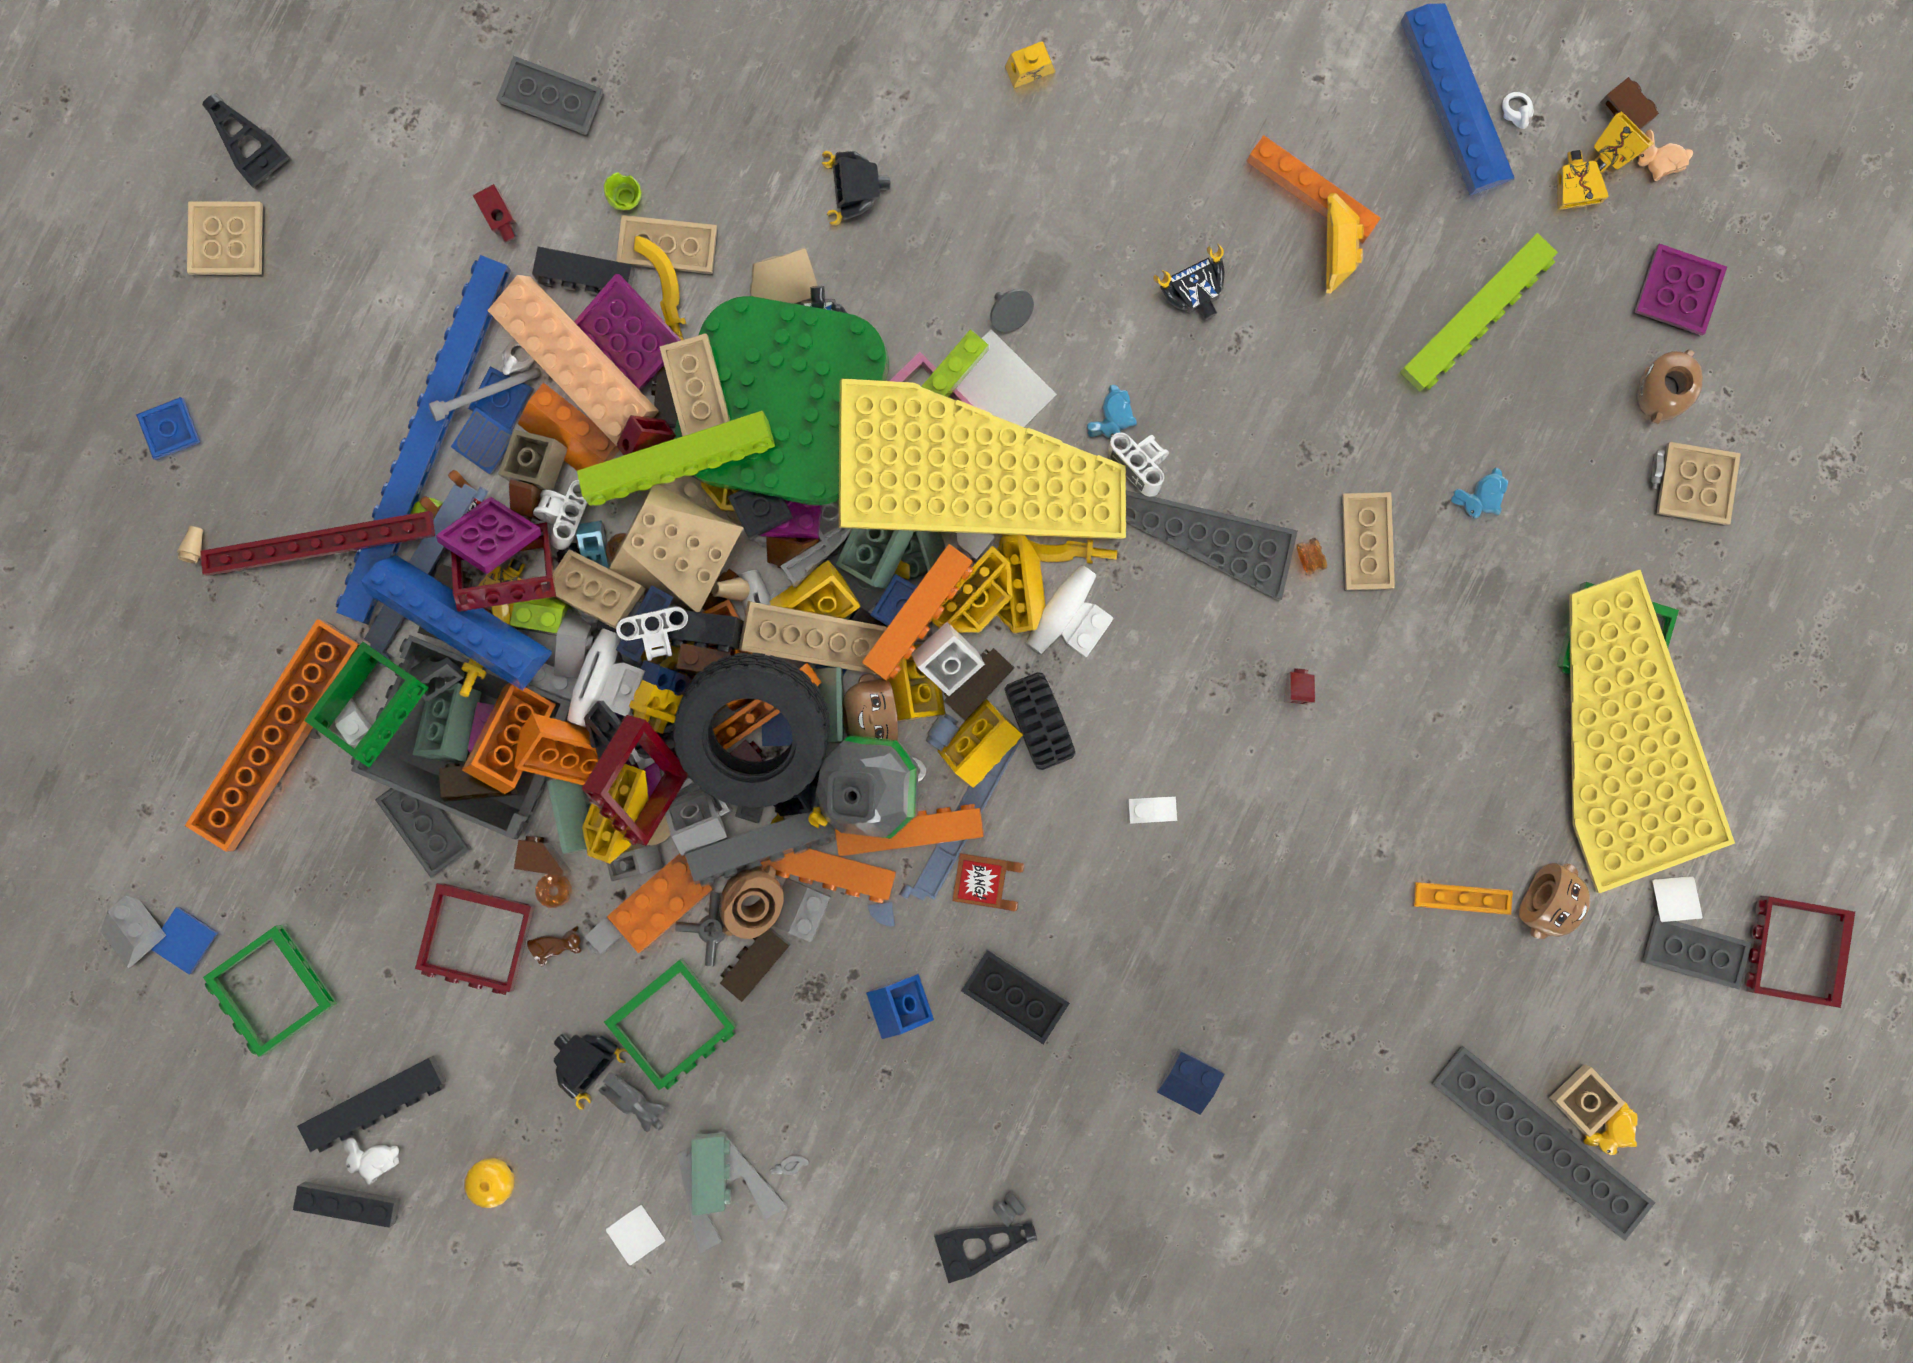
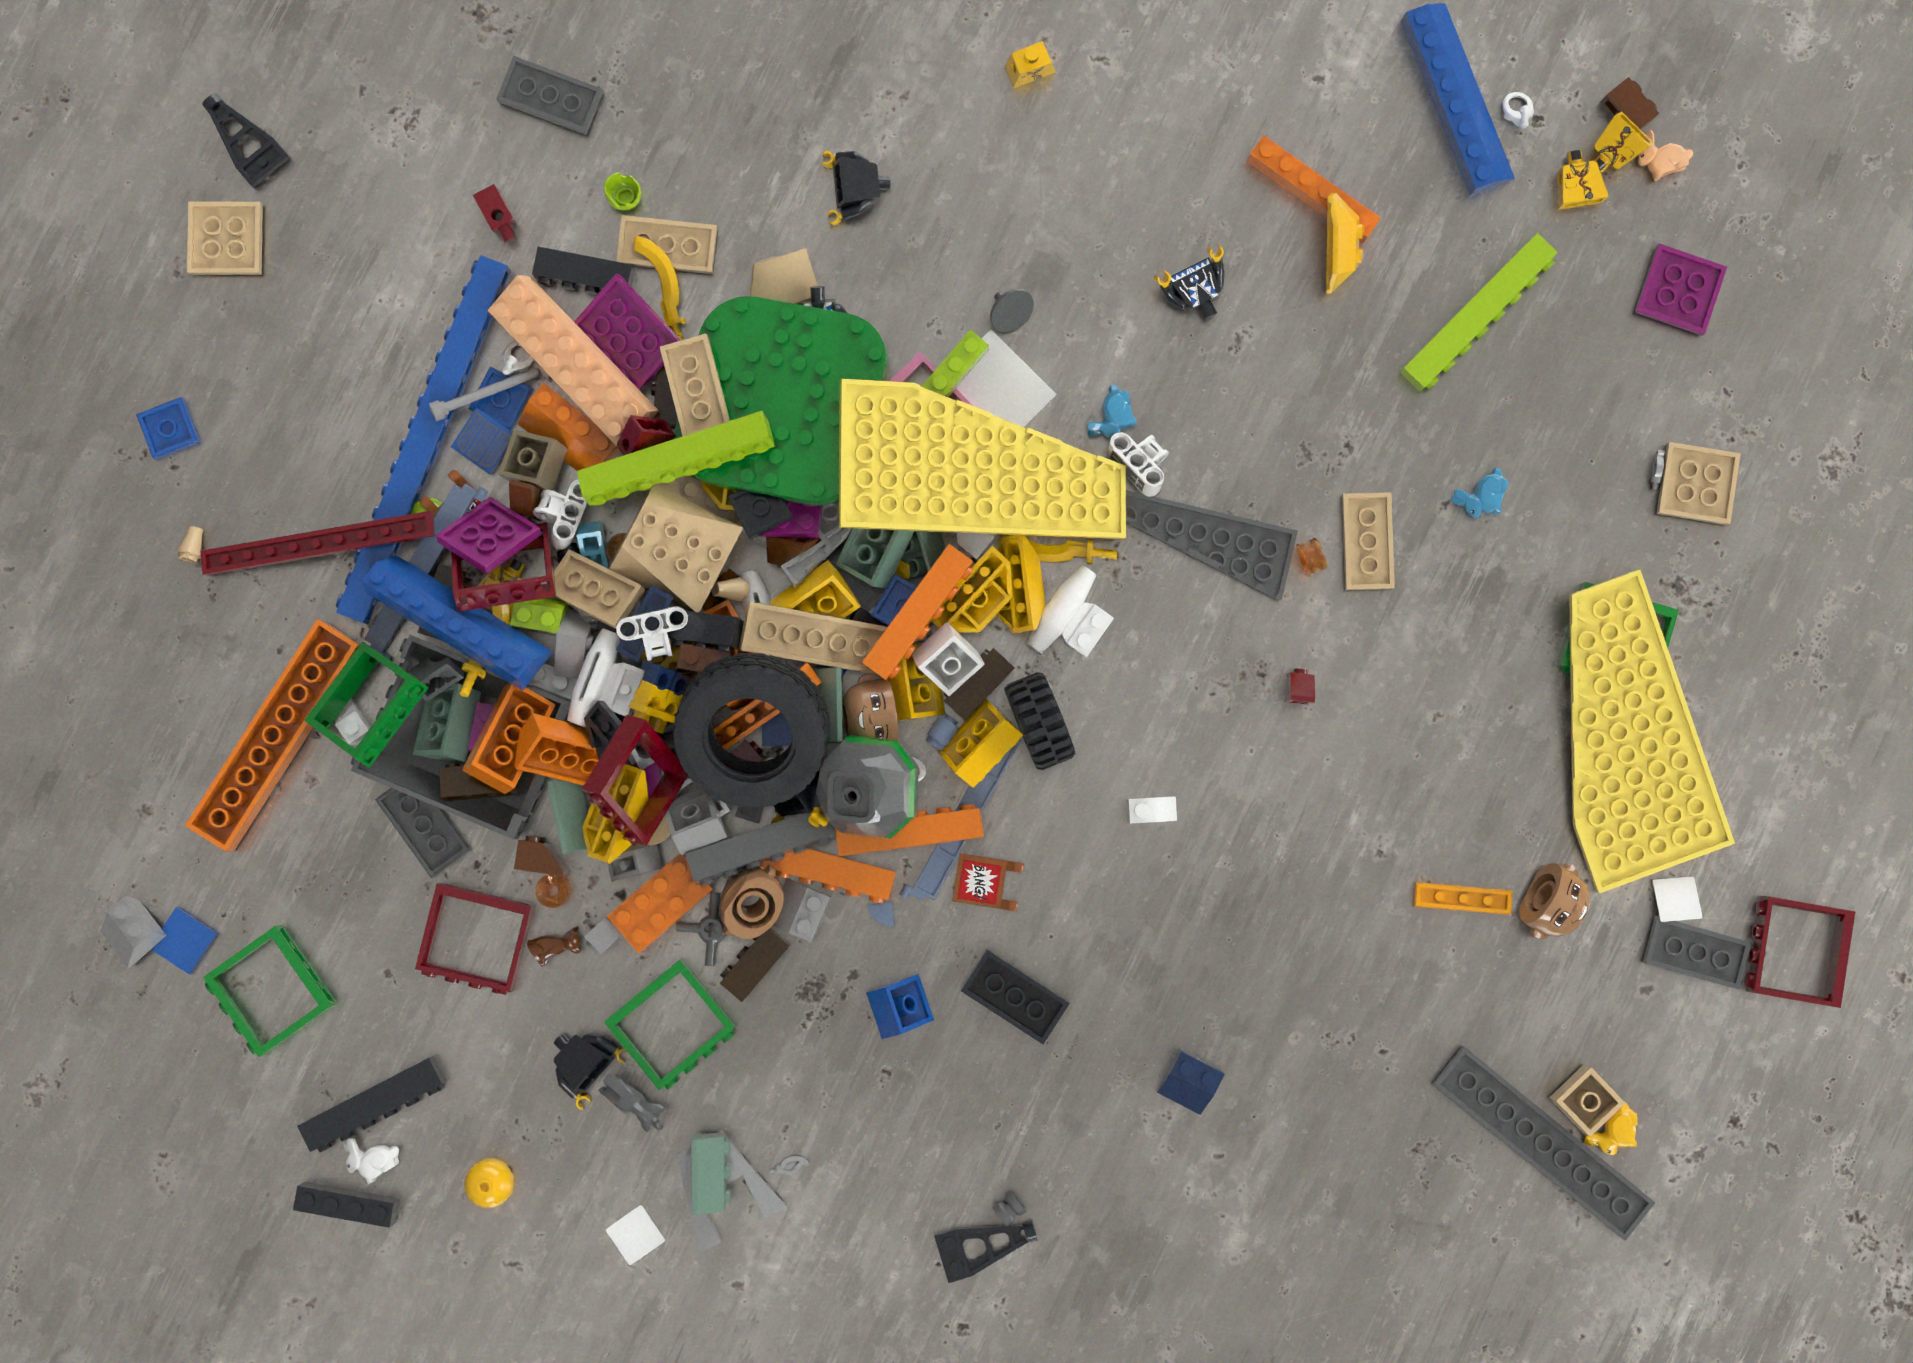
medium nougat piece [1637,350,1703,424] -> none

